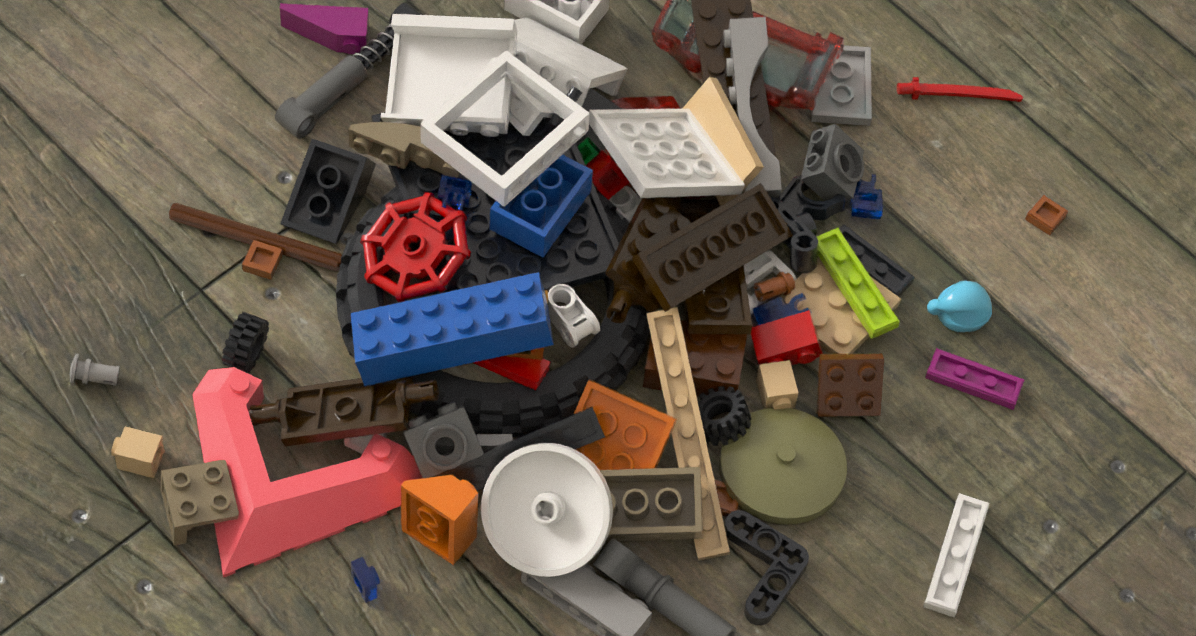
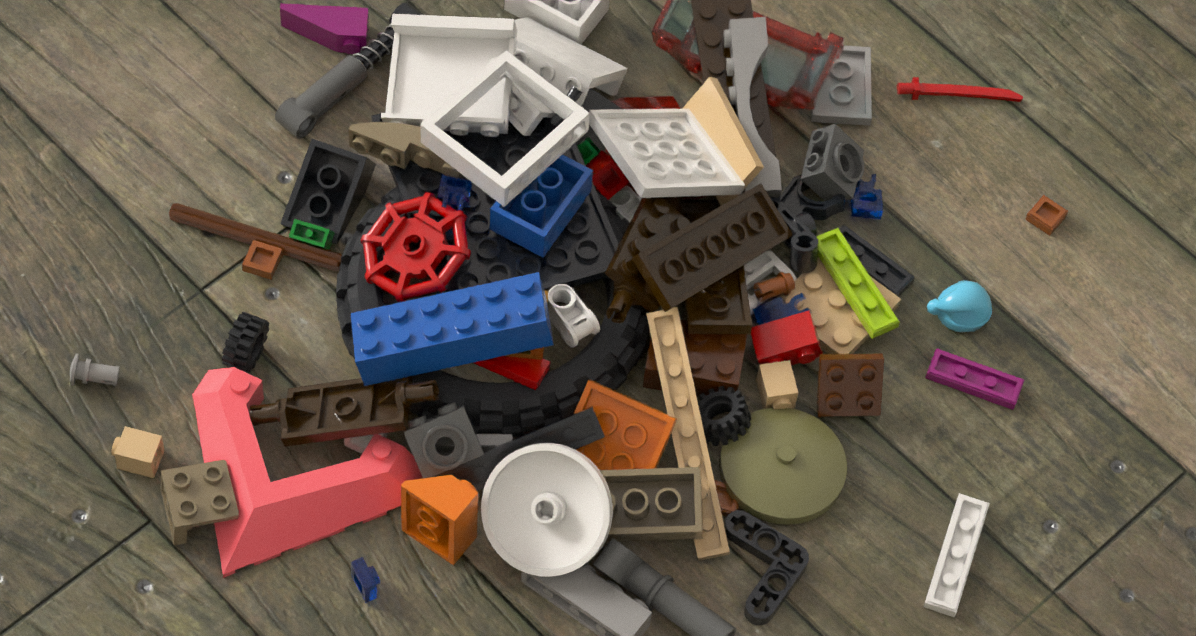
none -> green piece [289,219,335,250]

